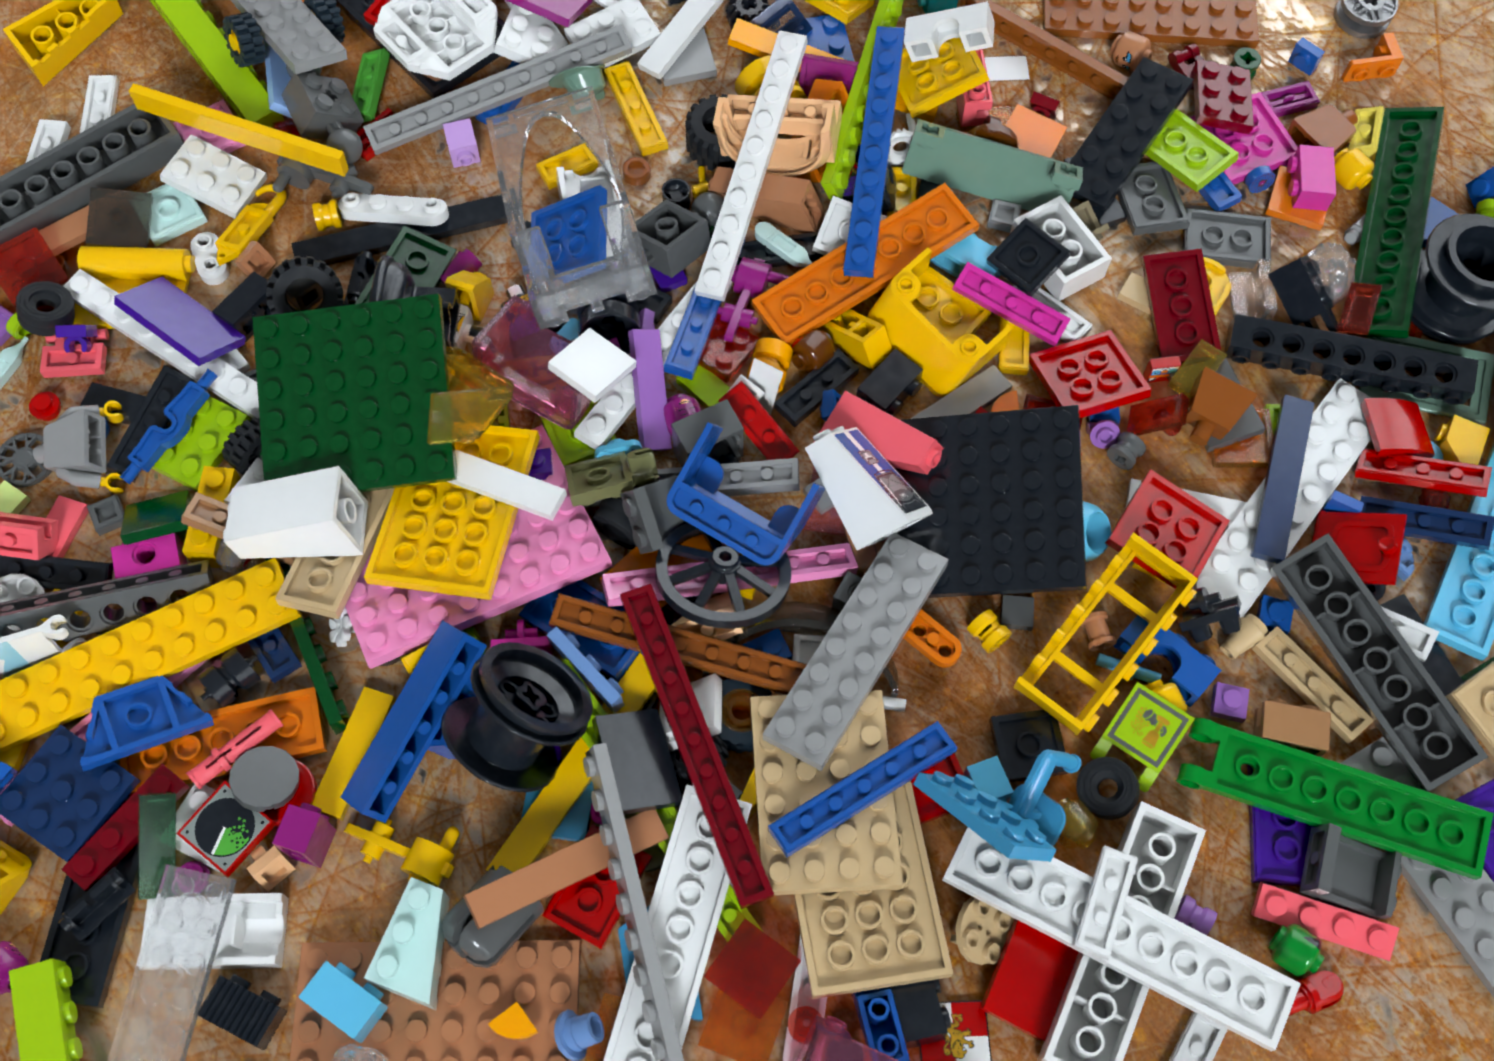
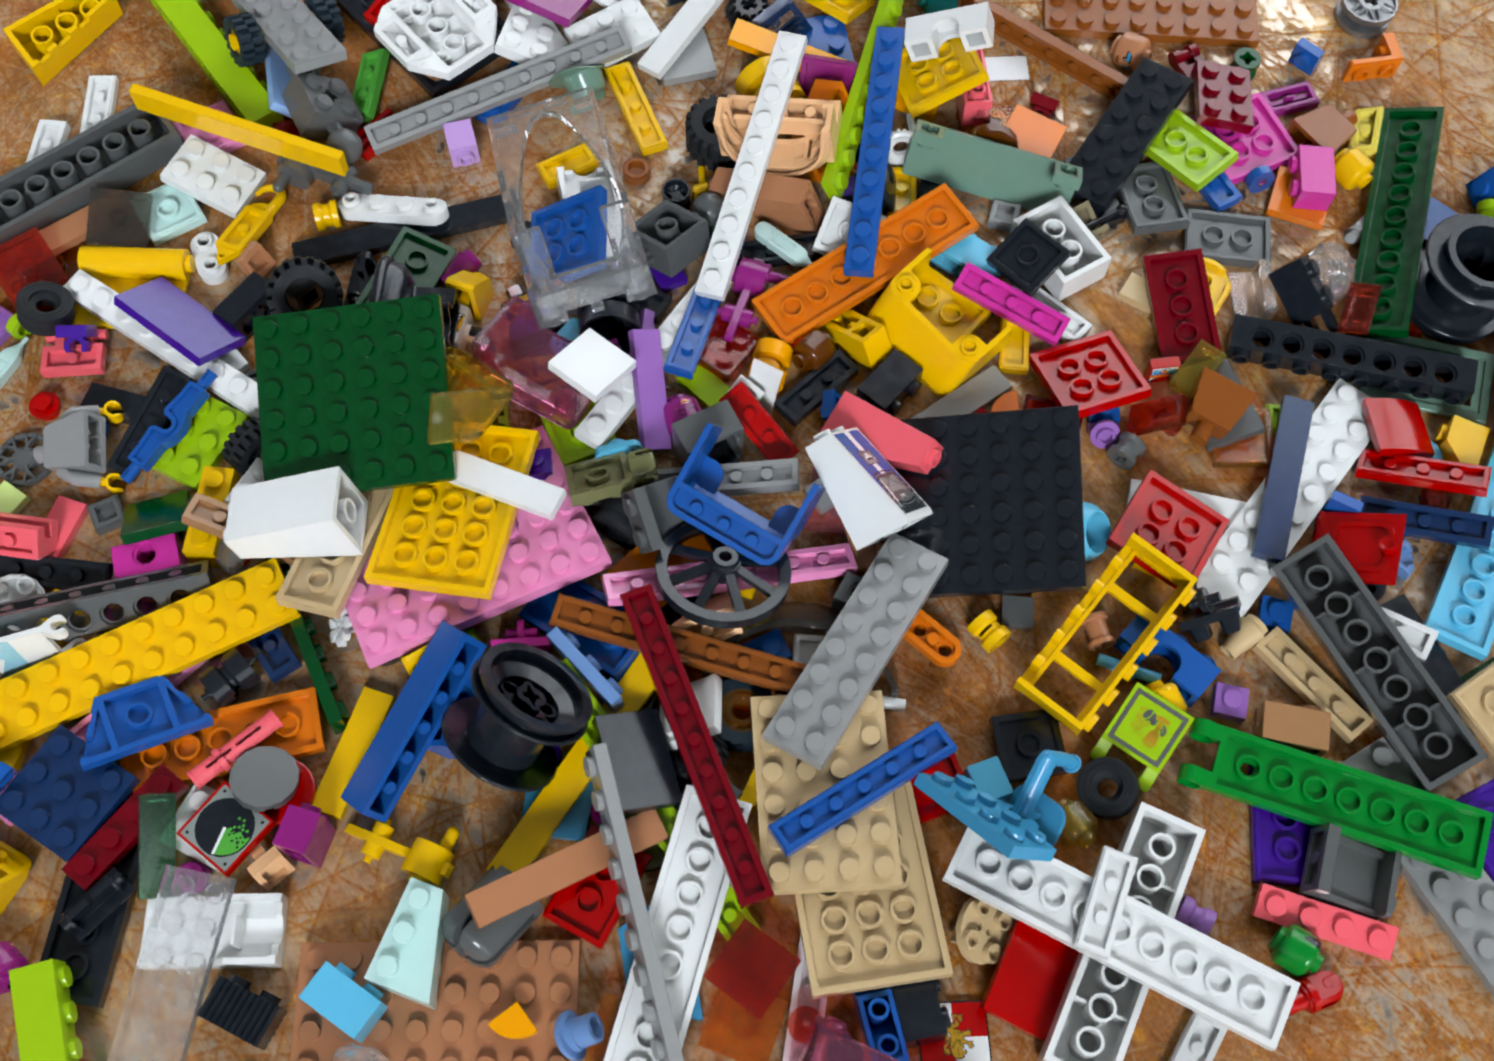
none -> black hinge [1084,204,1127,229]

